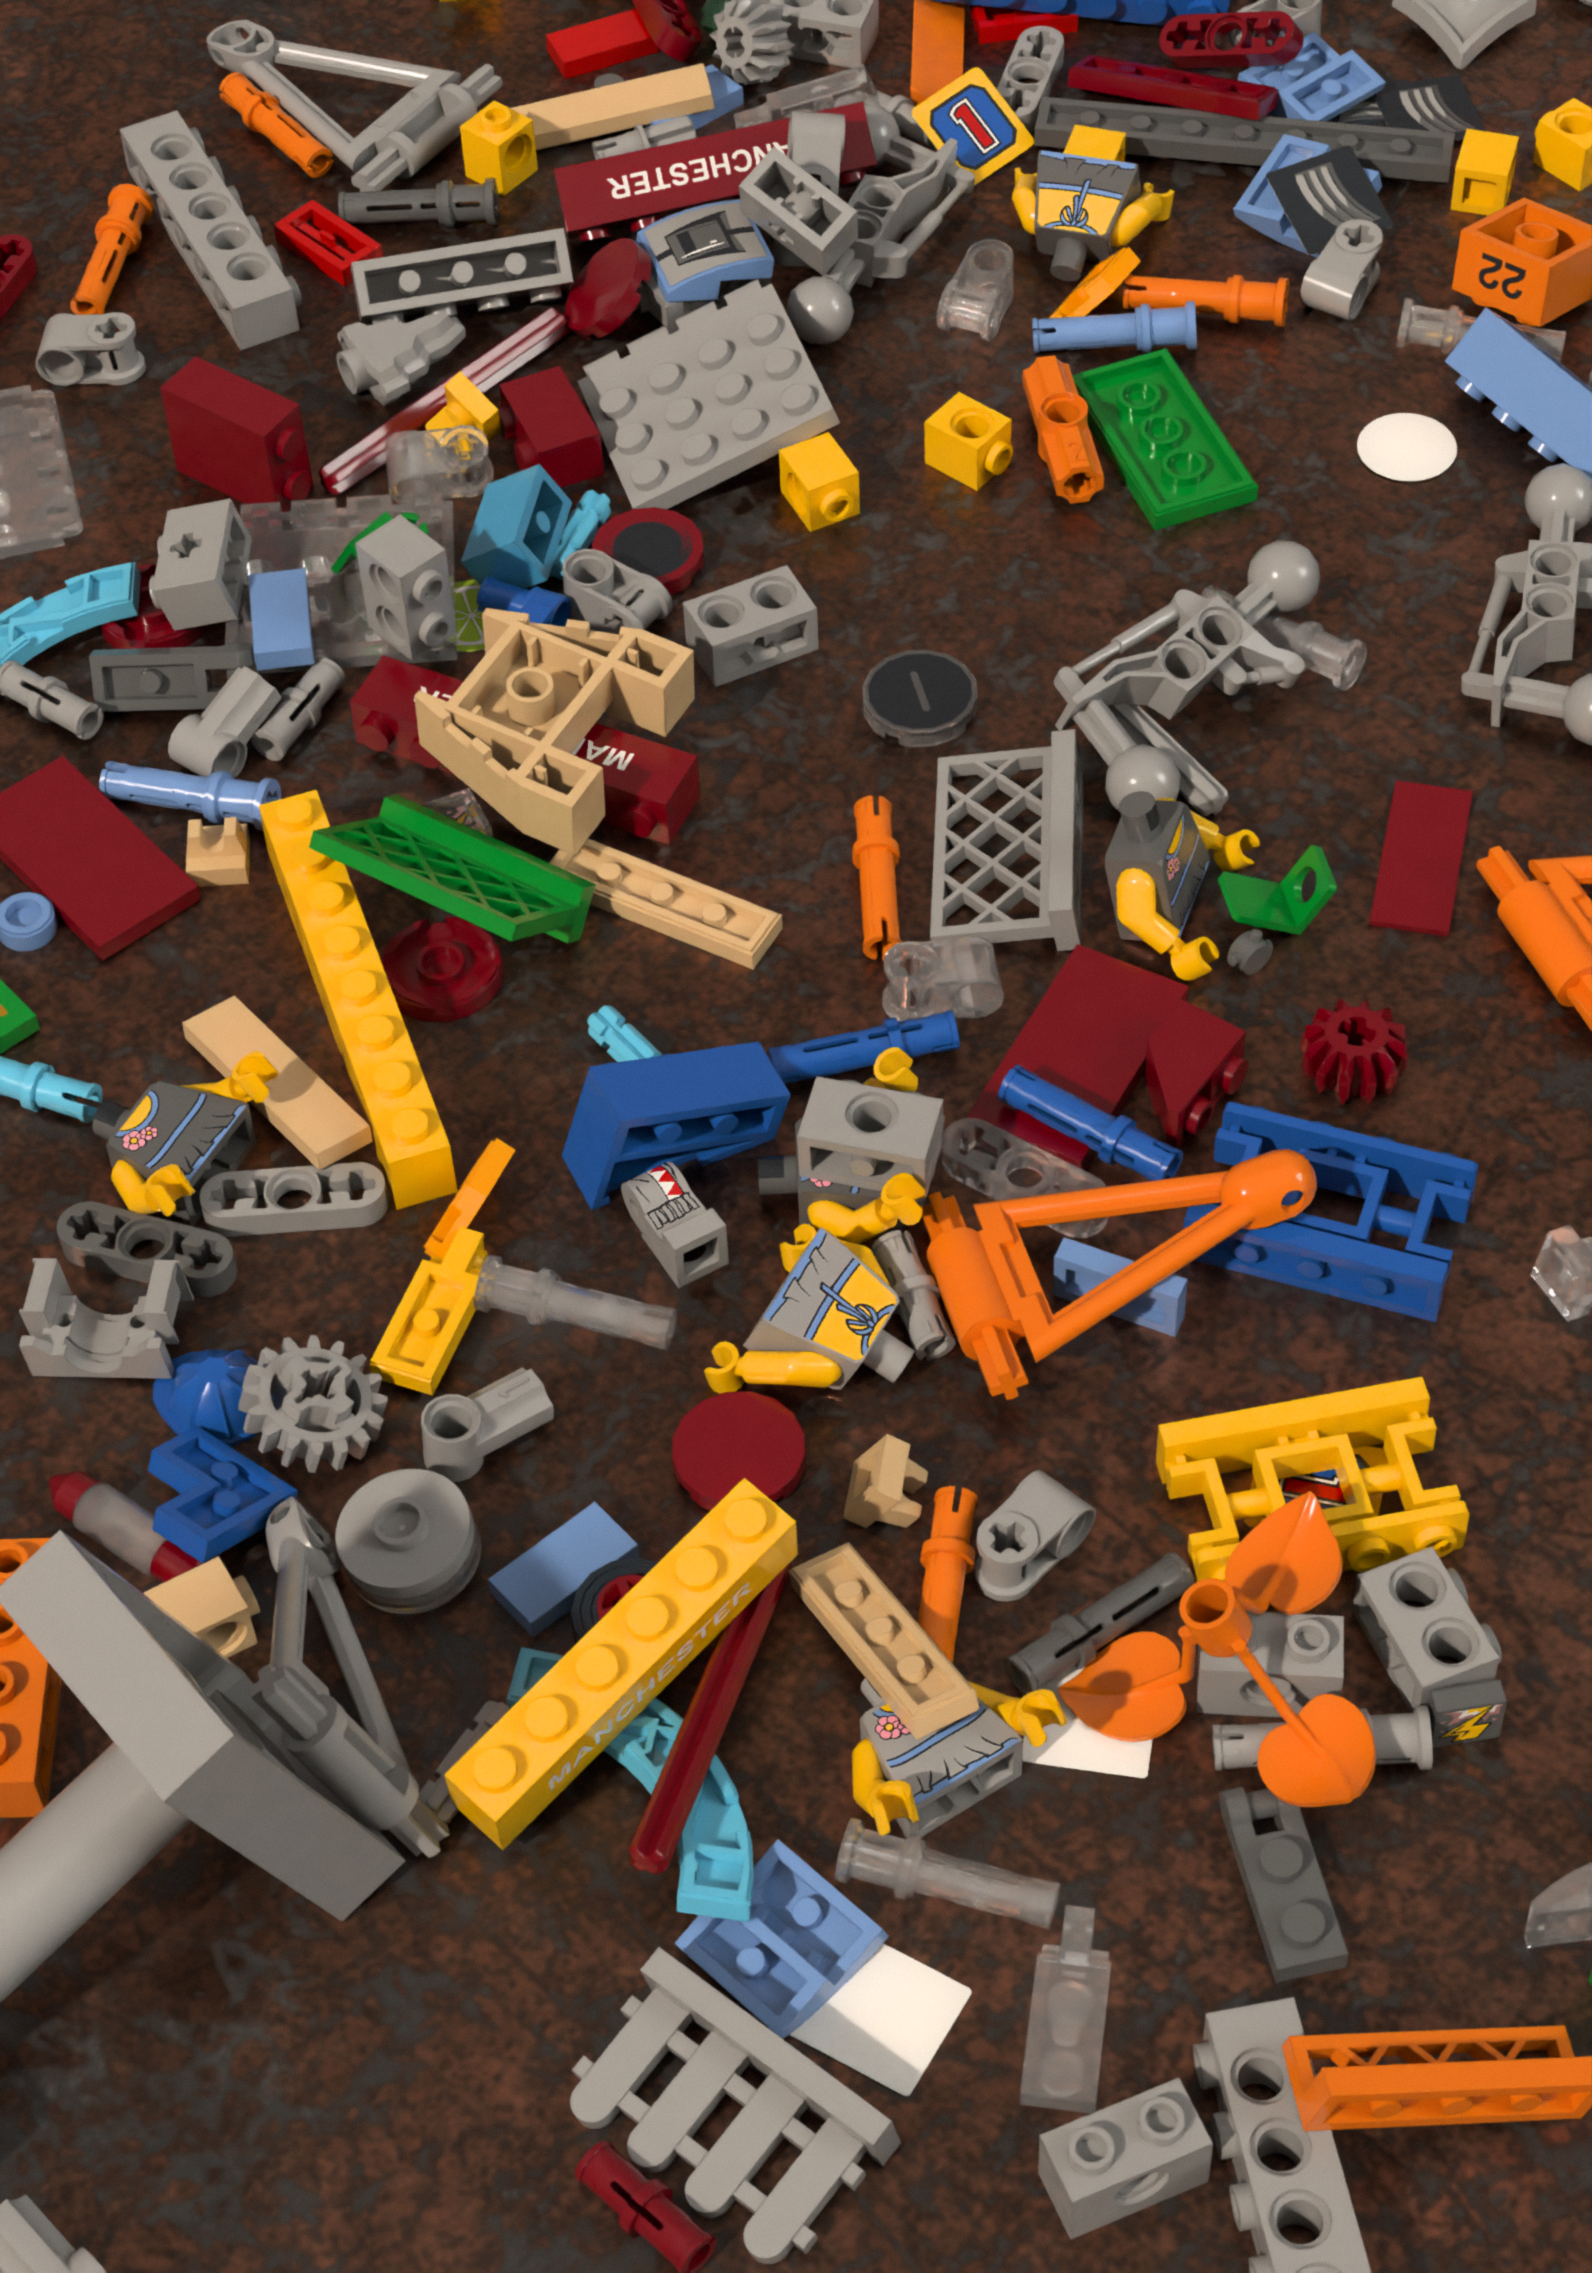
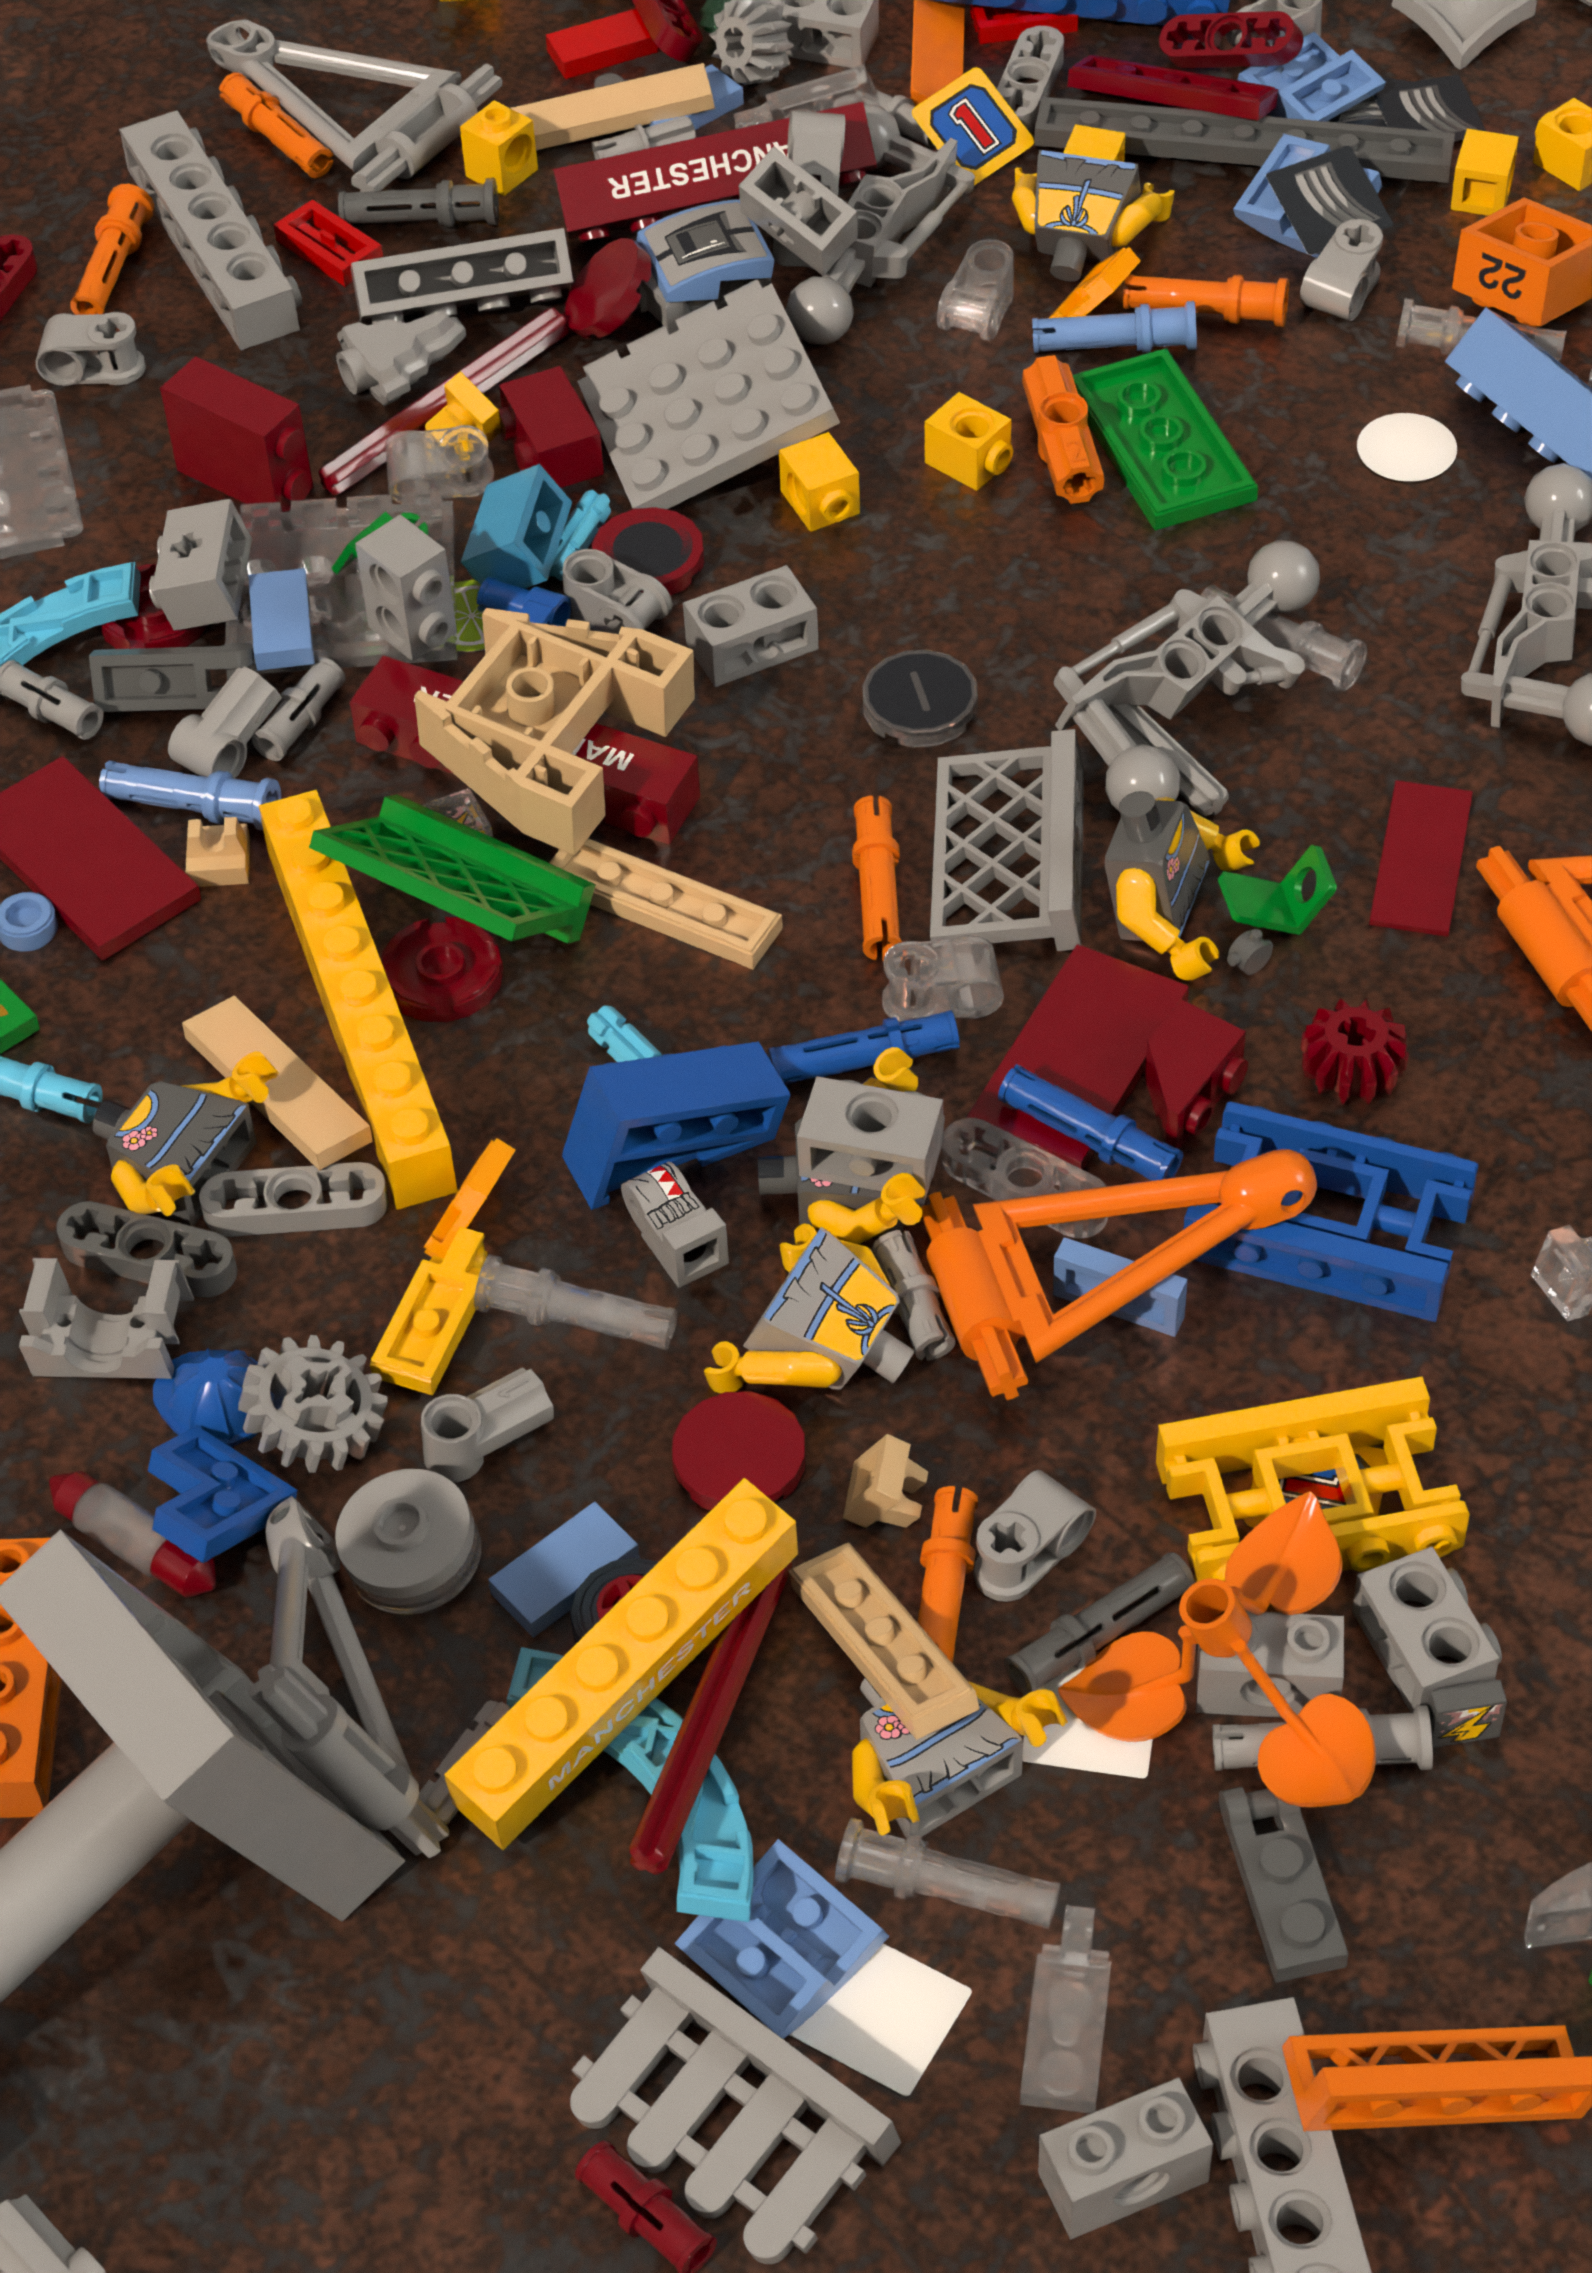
tan brick [143,1556,260,1658] -> none

